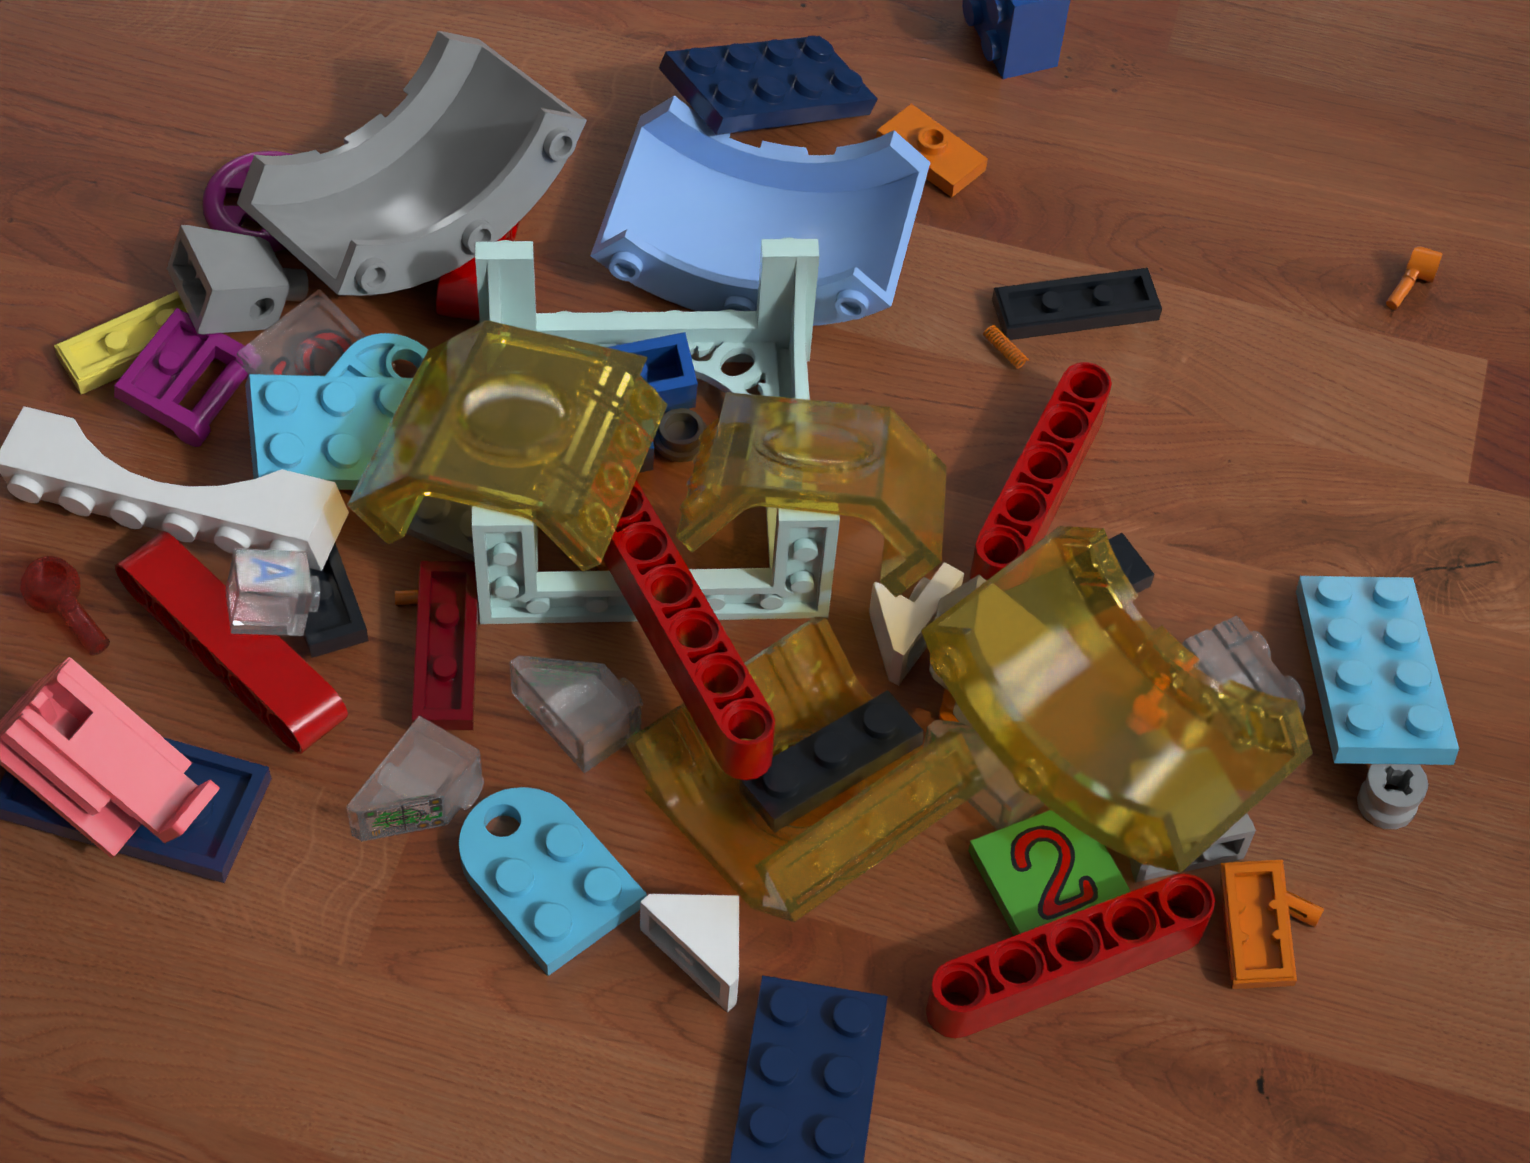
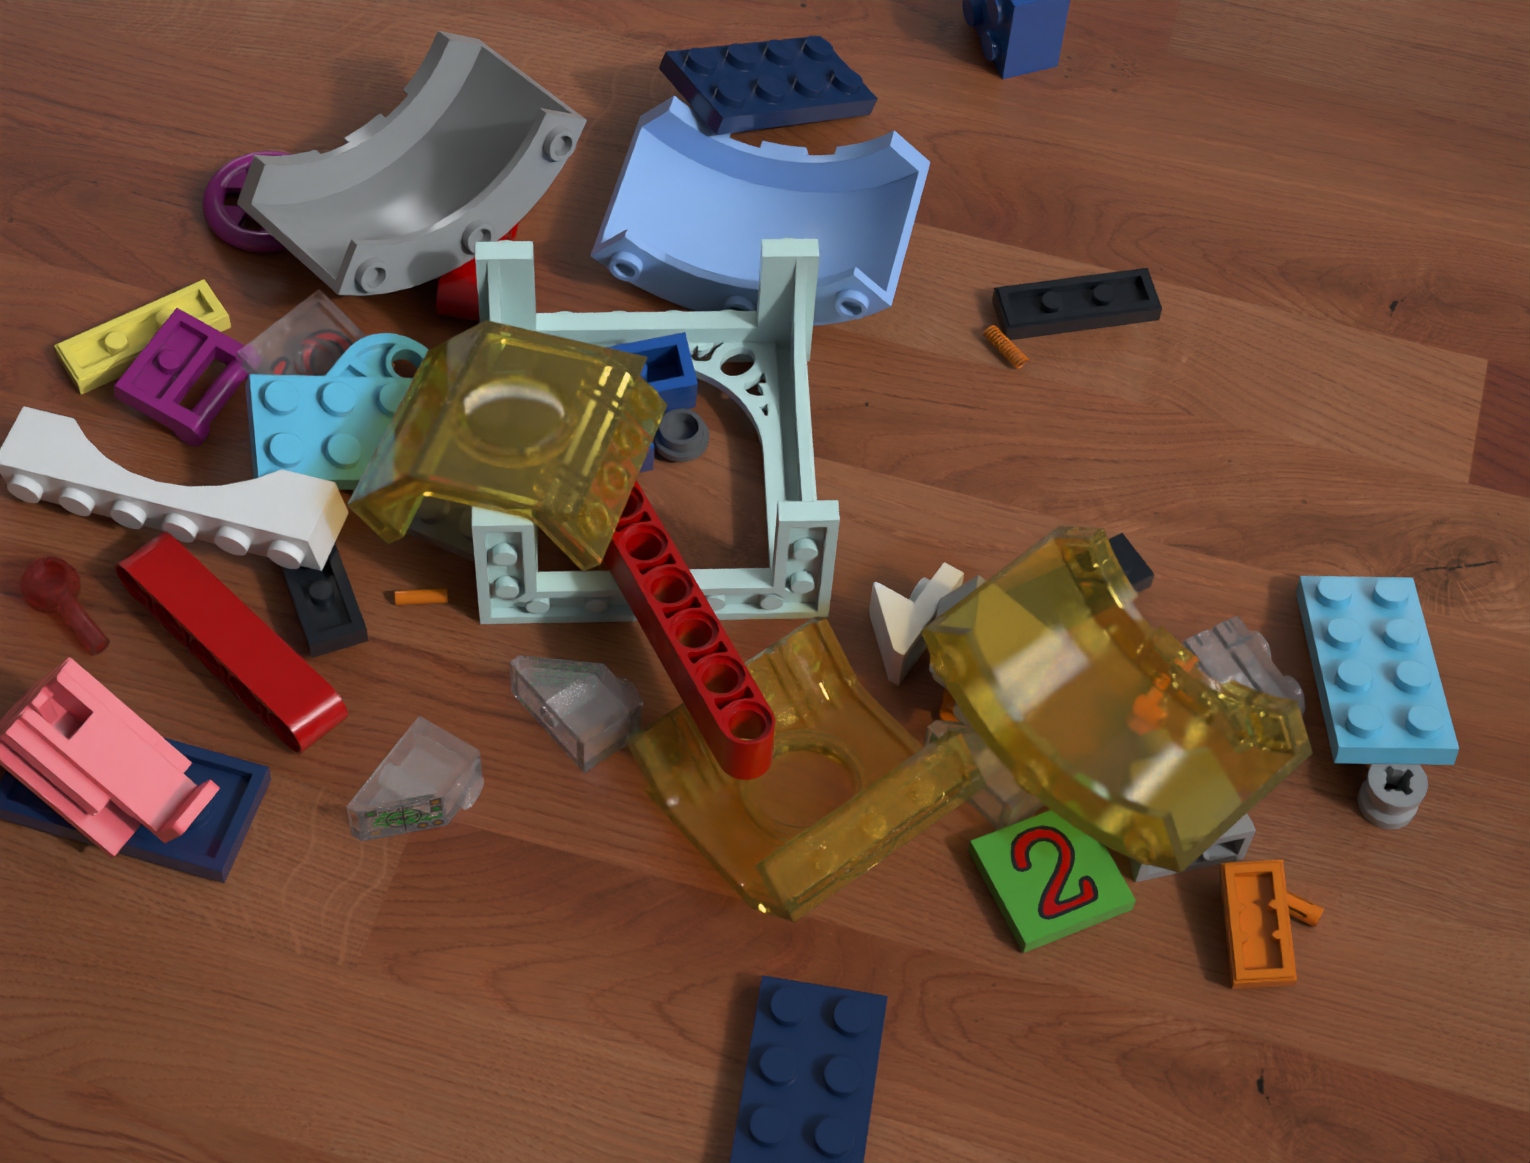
light grey torso [167,225,308,334] -> none
clear brick [225,548,320,636] -> none
dark red plate [412,561,479,730] -> none
medium azure plate [459,787,647,976] -> none
white slope [640,894,739,1012] -> none
clear yellow panel [676,392,947,598] -> none
black plate [739,690,924,833] -> none
orange plate [876,103,988,198] -> none
red beam [926,873,1215,1039] -> none
red beam [969,362,1112,591] -> none
orange hand [1386,246,1443,310] -> none

